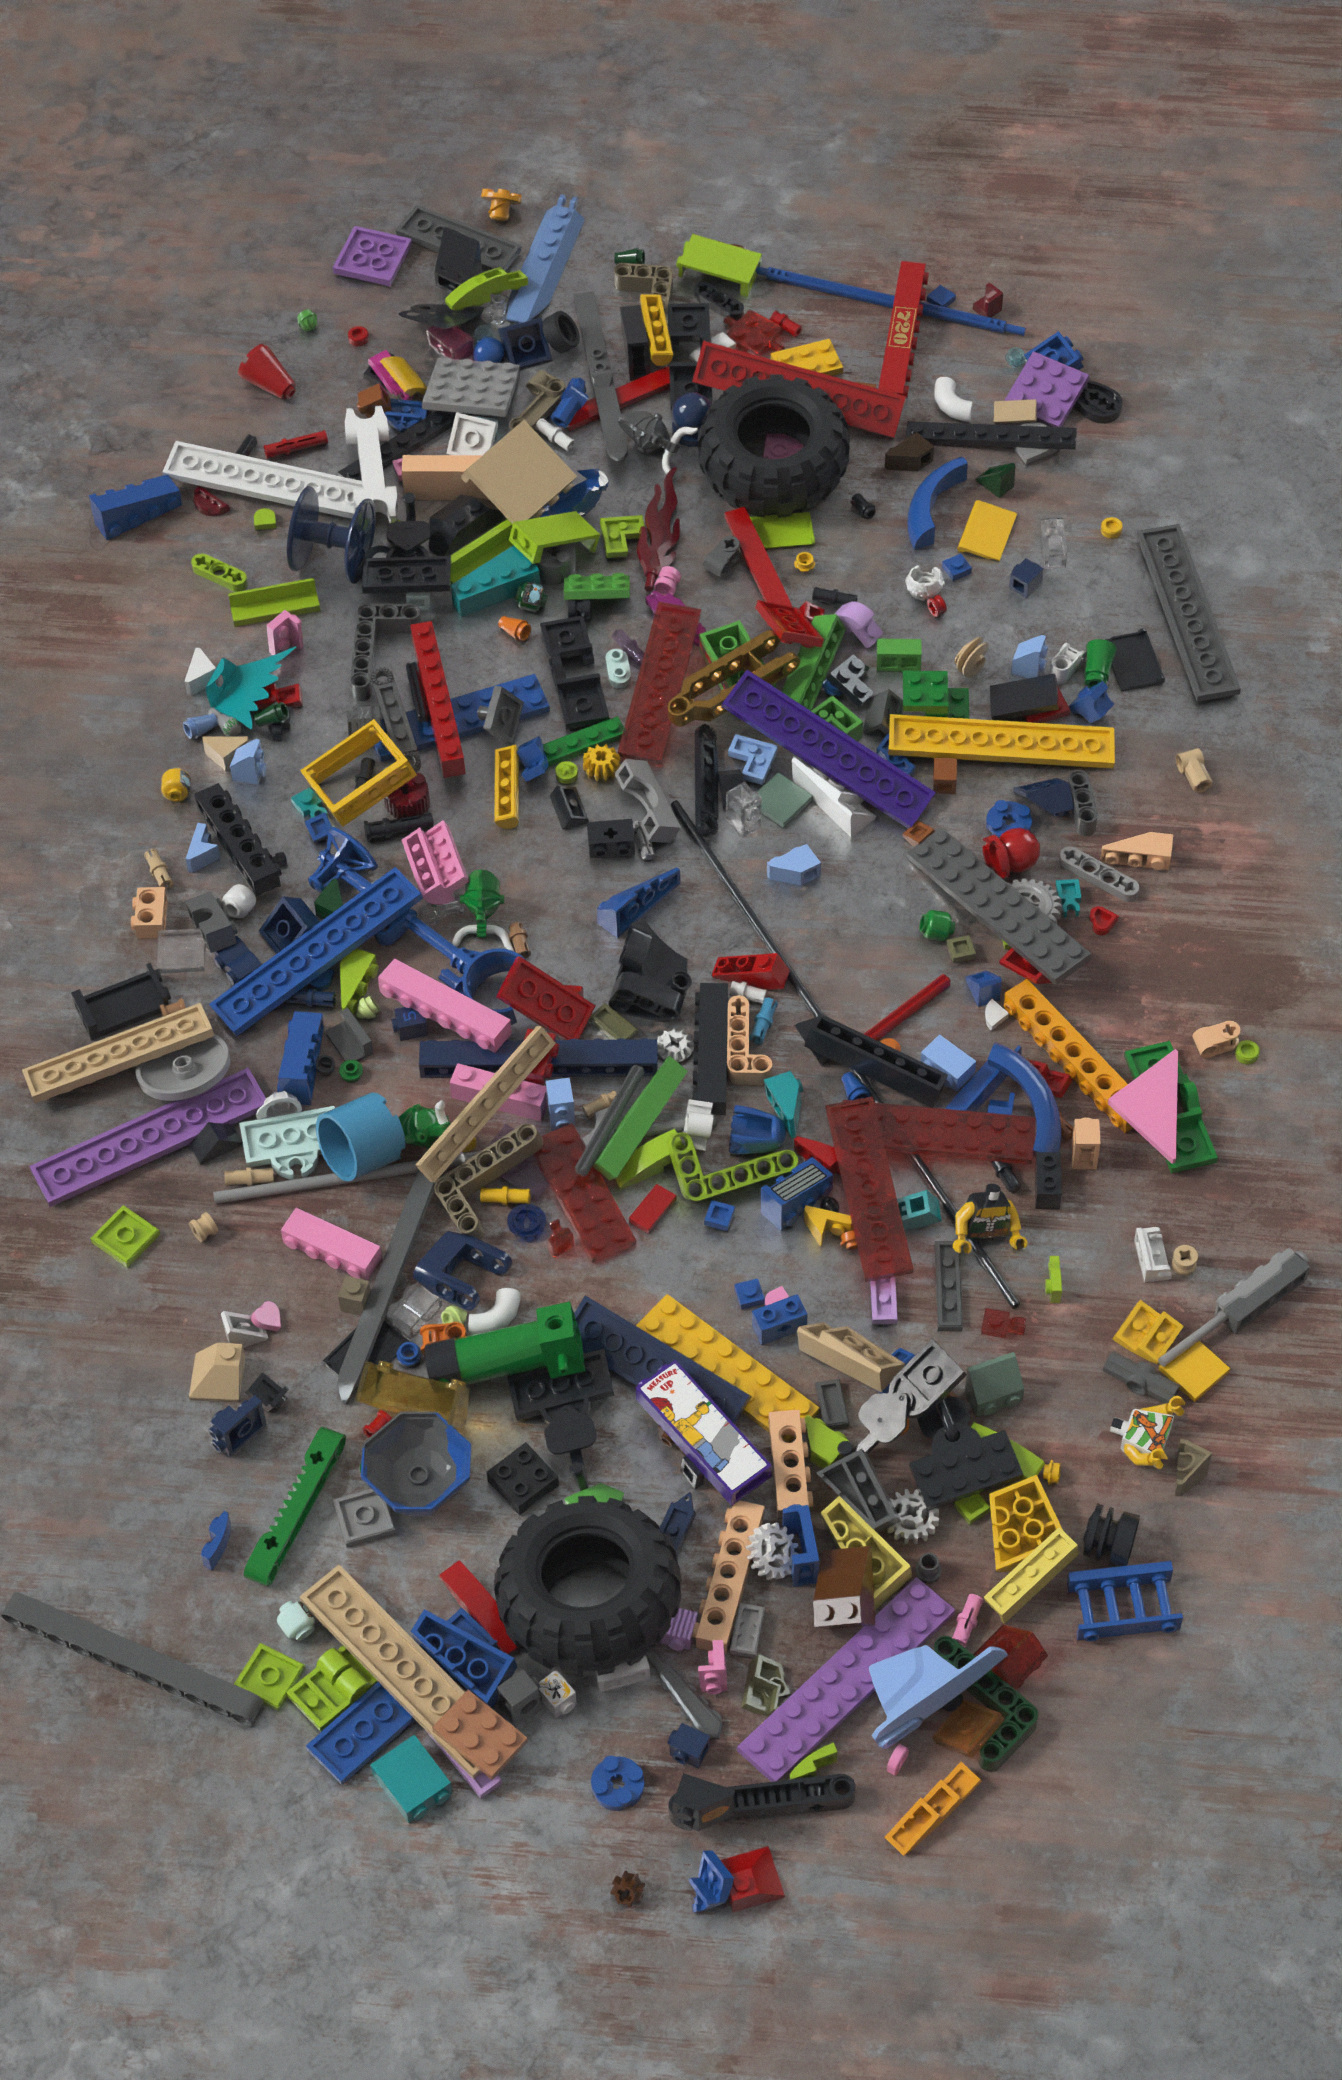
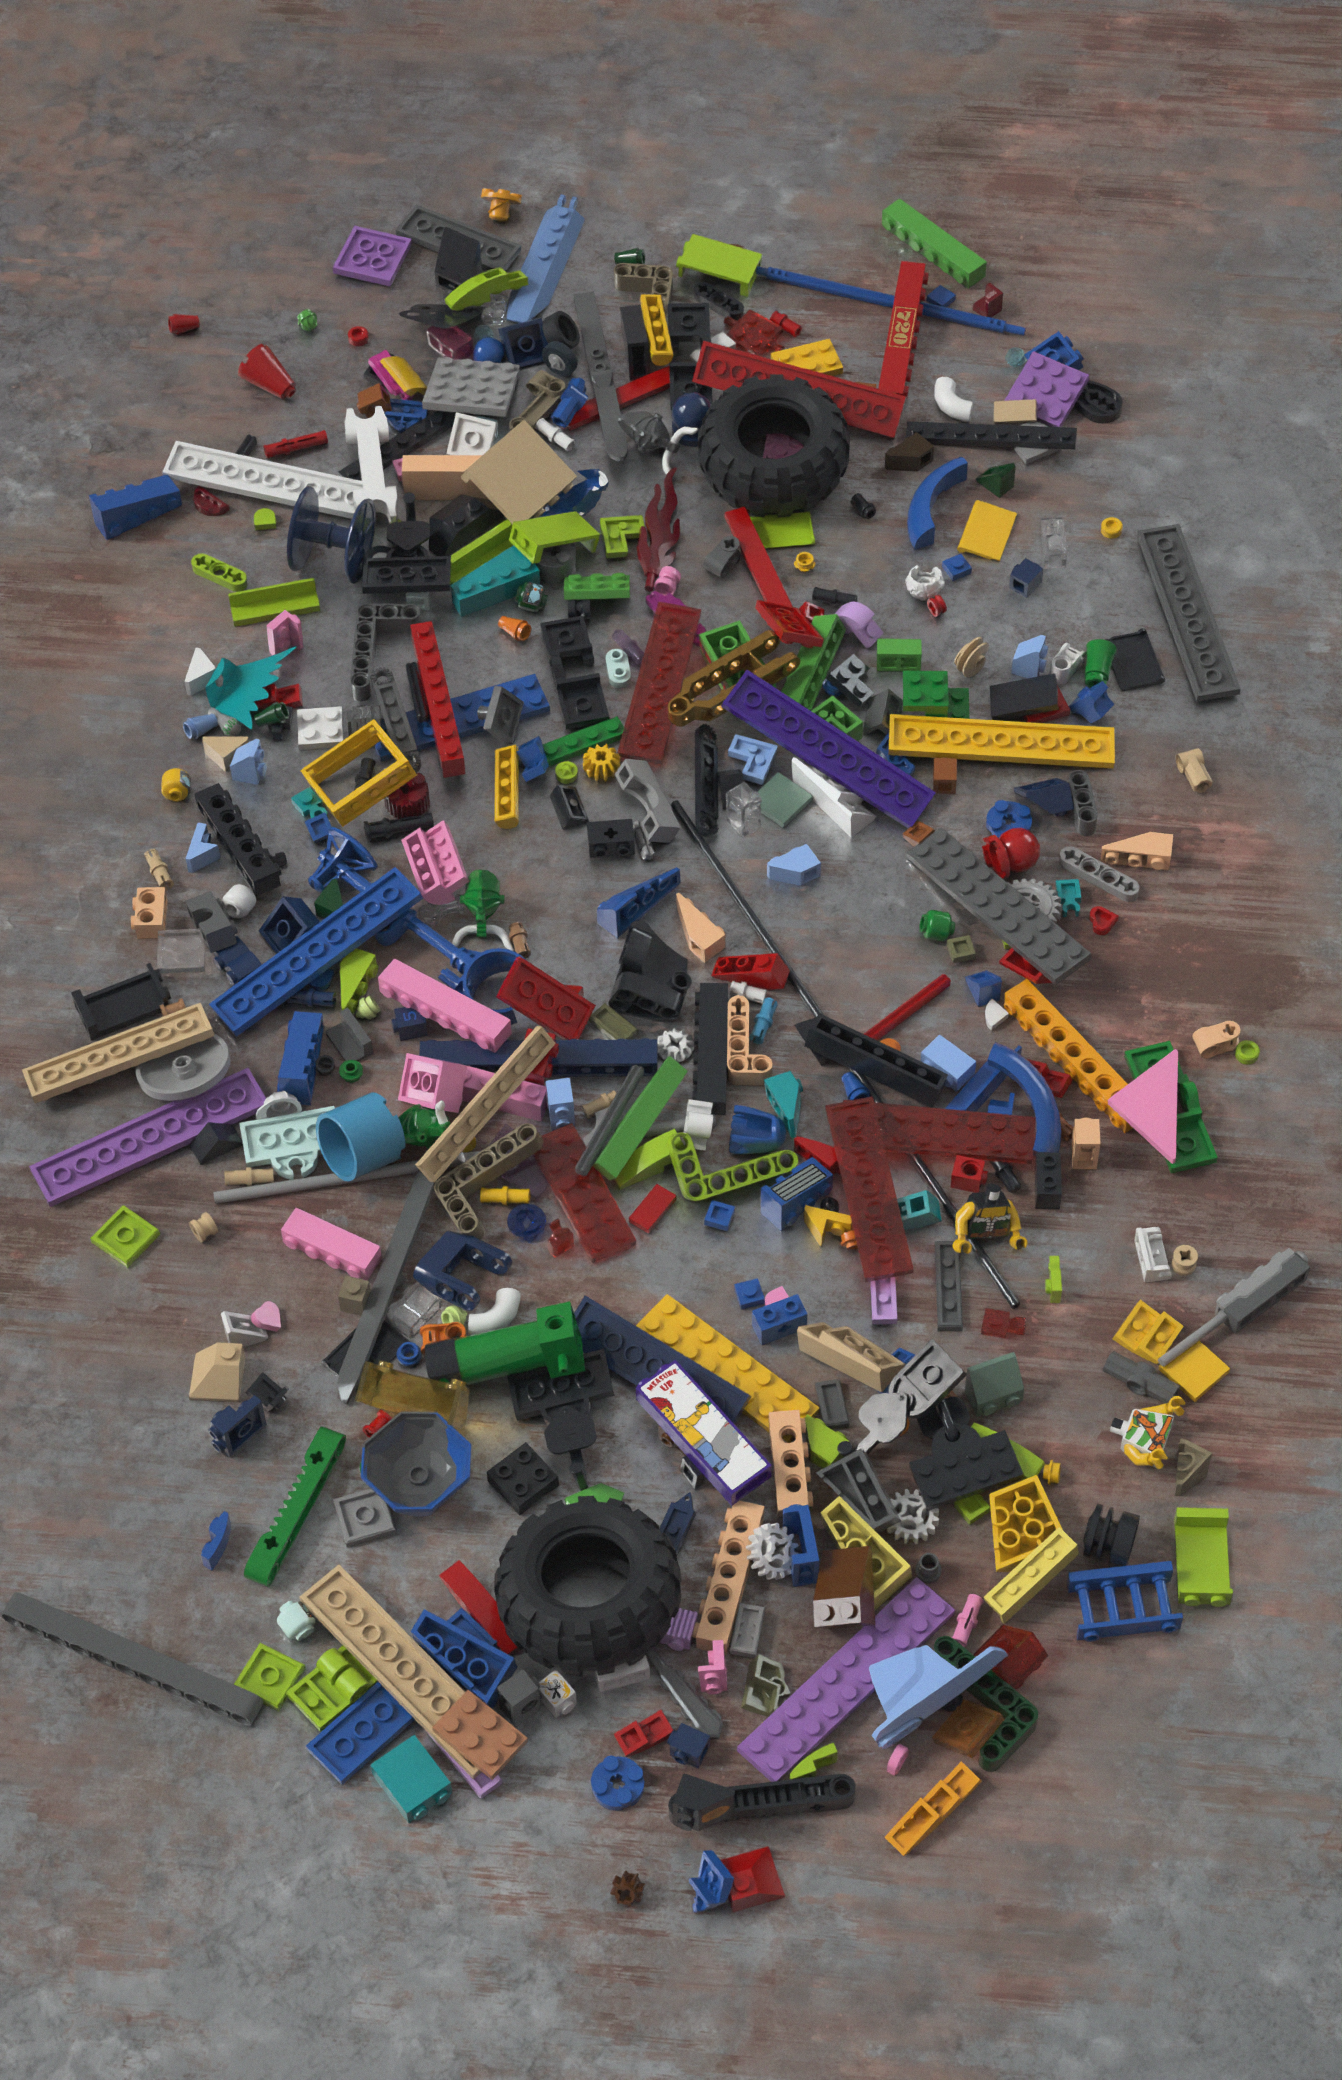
none -> red cone [168,314,200,335]
none -> white plate [297,706,344,750]
none -> bright pink slope [398,1053,467,1113]
none -> black wheel [542,341,578,377]
none -> red slope [614,1710,673,1757]
none -> light nougat slope [676,893,726,963]
none -> bright green brick [882,199,987,289]
none -> red brick [950,1155,988,1193]
none -> lime panel [1174,1507,1233,1607]

